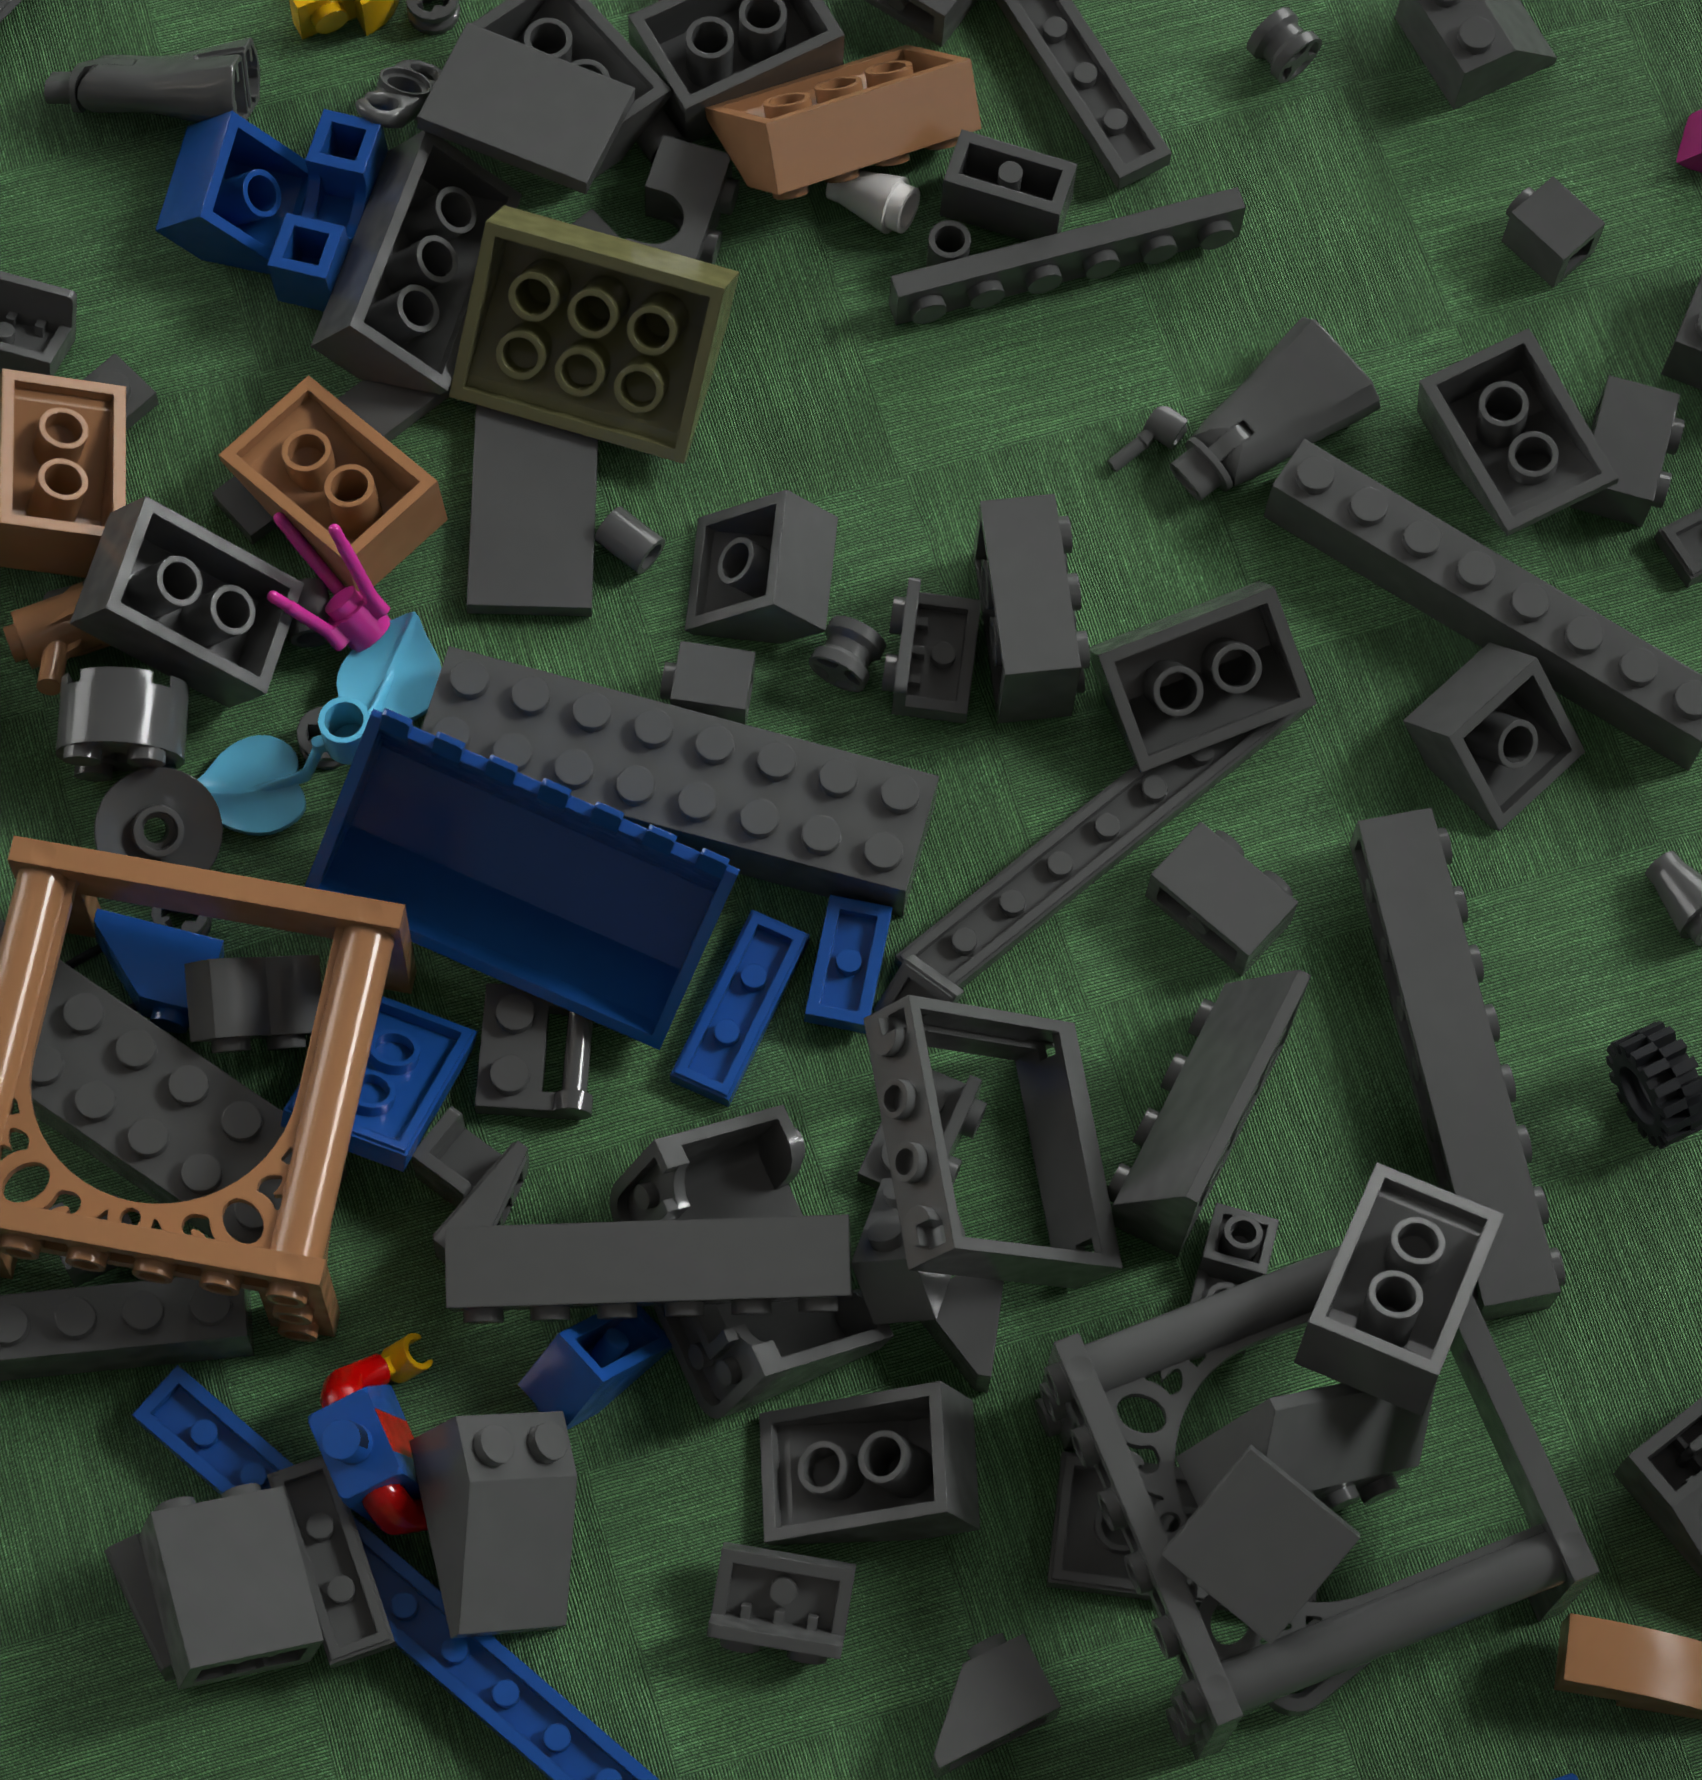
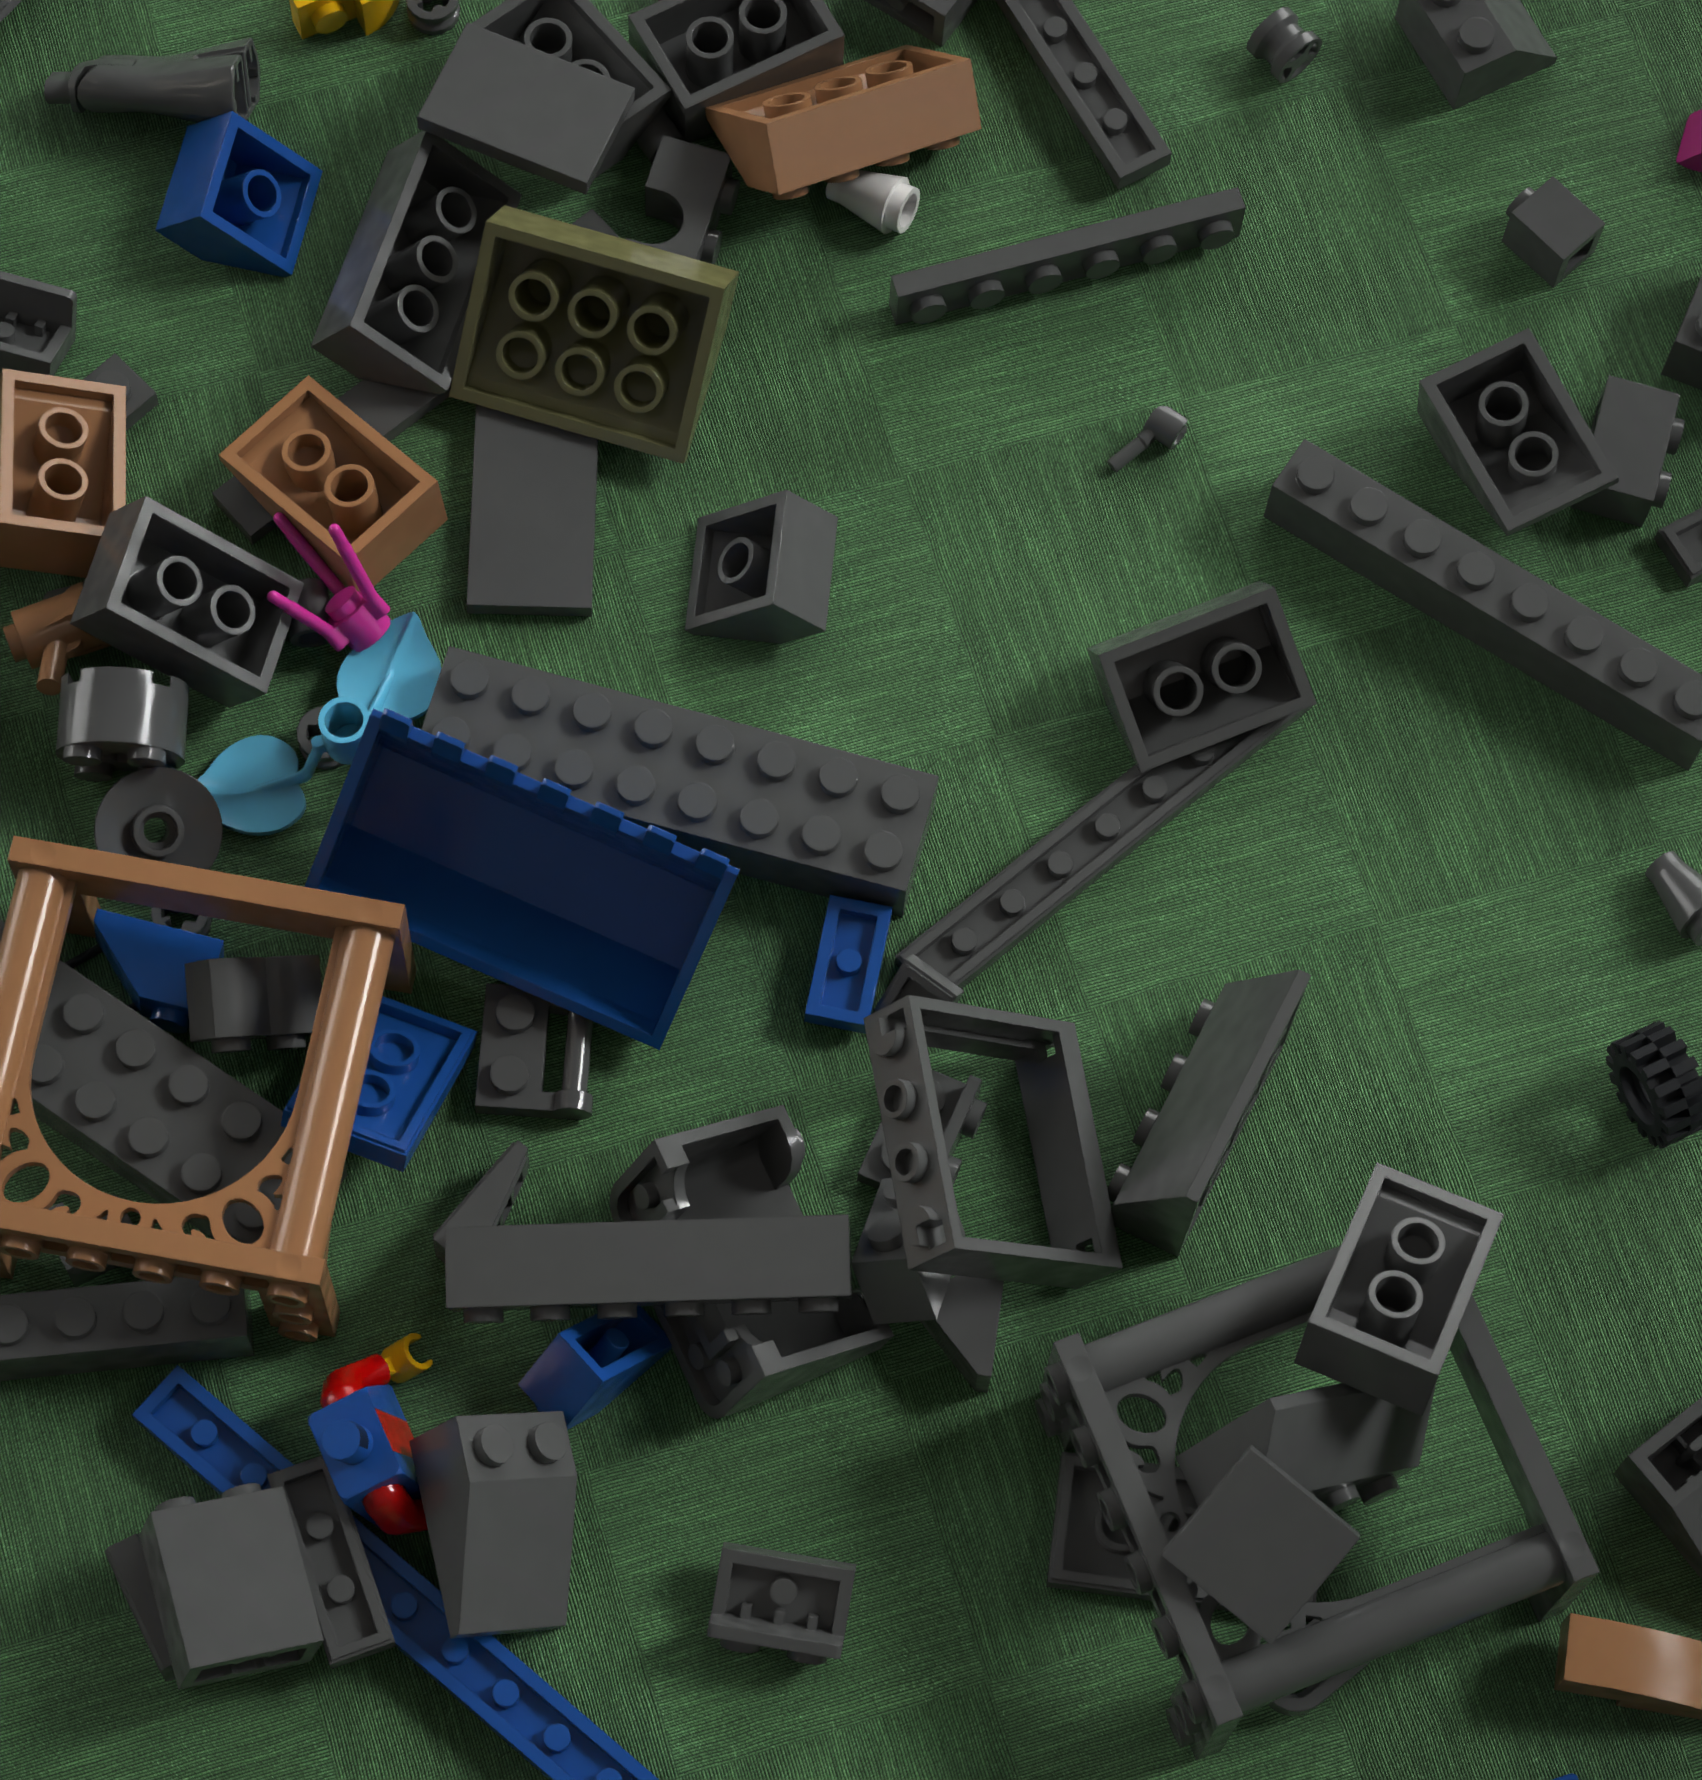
blue arch [267,109,388,311] -> none
dark grey piece [355,59,442,128] -> none
dark grey panel [412,1106,501,1208] -> none
dark grey hinge [595,506,666,574] -> none
dark grey brick [660,641,755,725] -> none
blue tile [670,909,810,1107] -> none
dark grey slope [759,1381,980,1545] -> none
dark grey wheel [809,615,886,692] -> none
dark grey bracket [882,577,982,724] -> none
dark grey hinge [926,220,971,267] -> none
dark grey slope [930,1633,1061,1779] -> none
dark grey brick [940,129,1078,241] -> none
dark grey brick [973,494,1090,724] -> none
dark grey brick [1145,821,1298,977] -> none
dark grey piece [1169,316,1381,501] -> none
dark grey slope [1189,1202,1279,1355] -> none
dark grey brick [1349,807,1566,1321] -> none
dark grey slope [1403,642,1585,831] -> none

